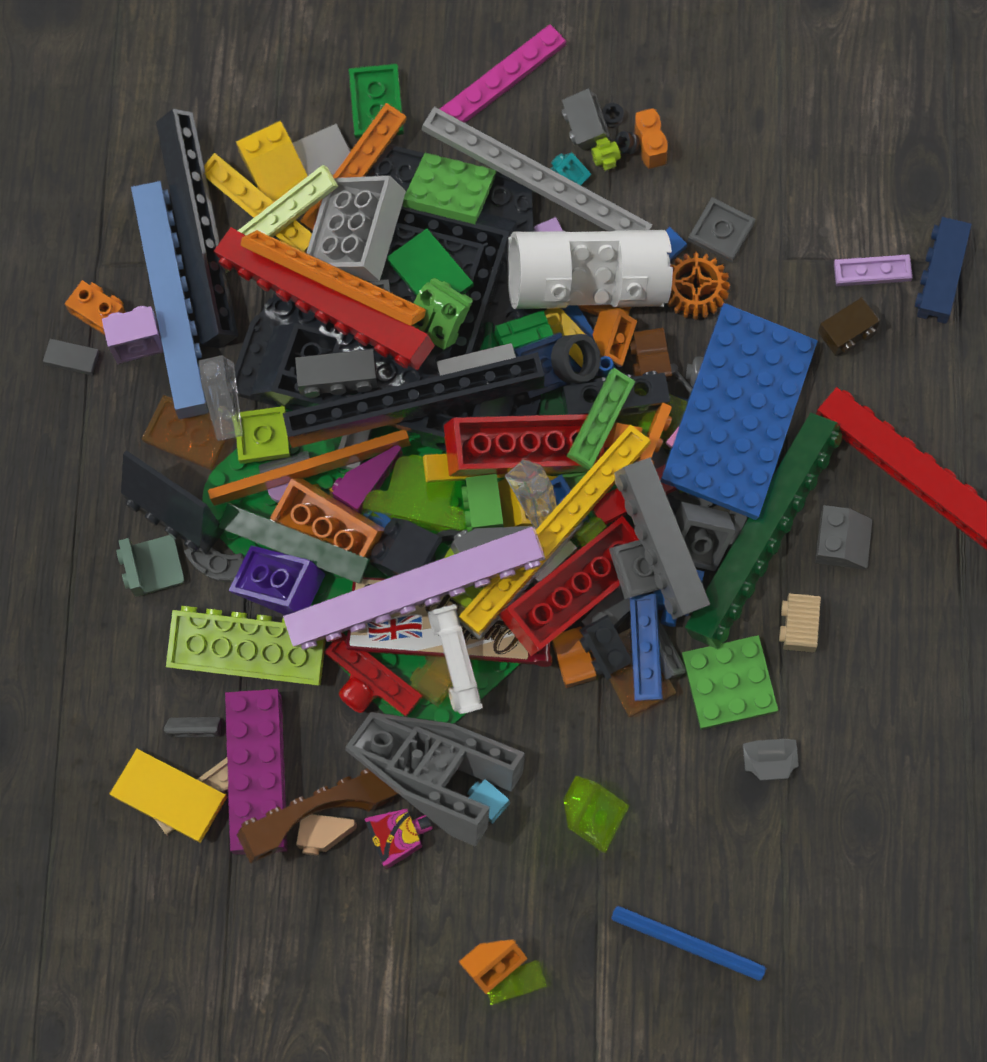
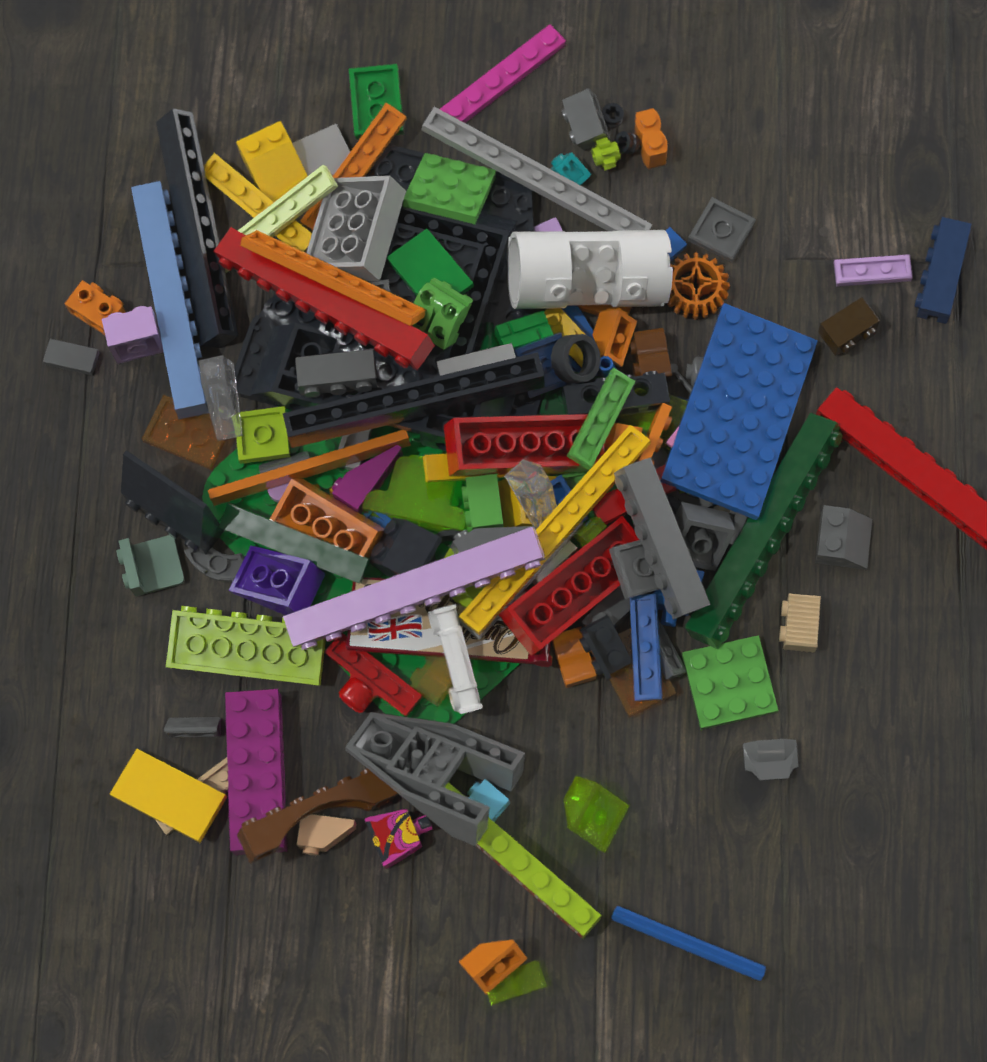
none -> lime brick [445,782,601,939]

